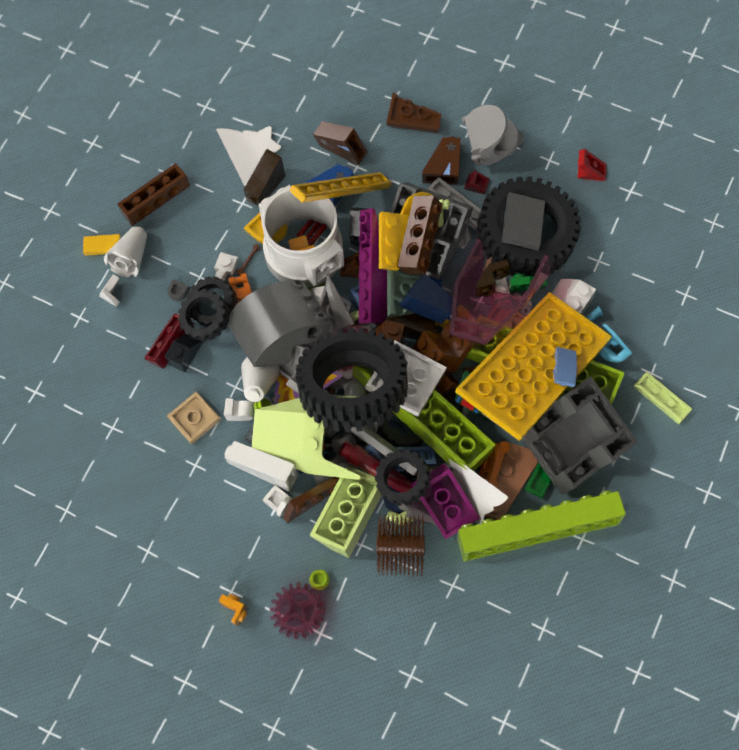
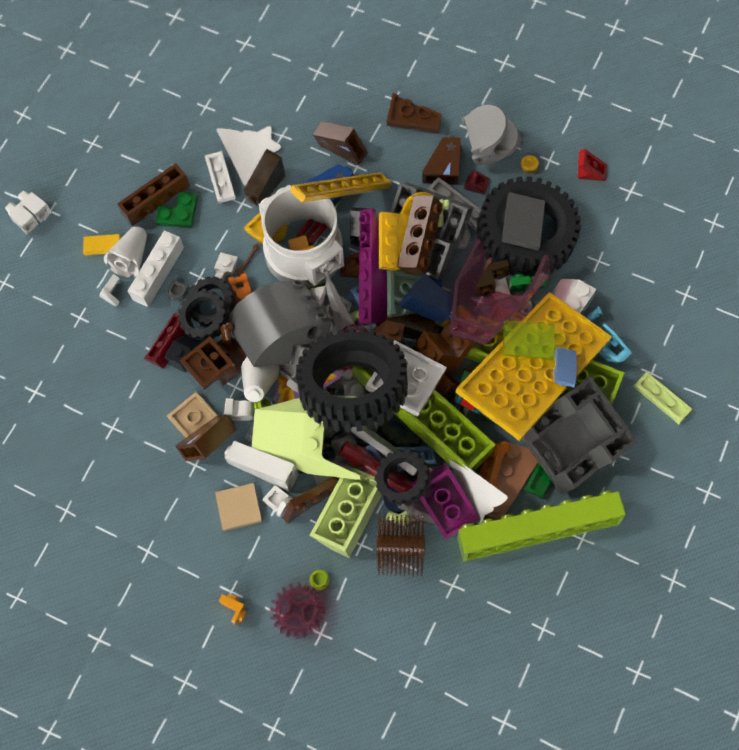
none -> white hips [5,191,52,235]
none -> white brick [128,231,184,307]
none -> green plate [155,192,198,229]
none -> reddish brown slope [175,414,237,461]
none -> reddish brown bracket [180,337,247,390]
none -> white plate [205,151,236,204]
none -> tan tile [215,483,262,531]
none -> reddish brown arm [220,322,234,348]
none -> clear neon green piece [503,320,555,360]
none -> yellow tile [520,155,539,174]

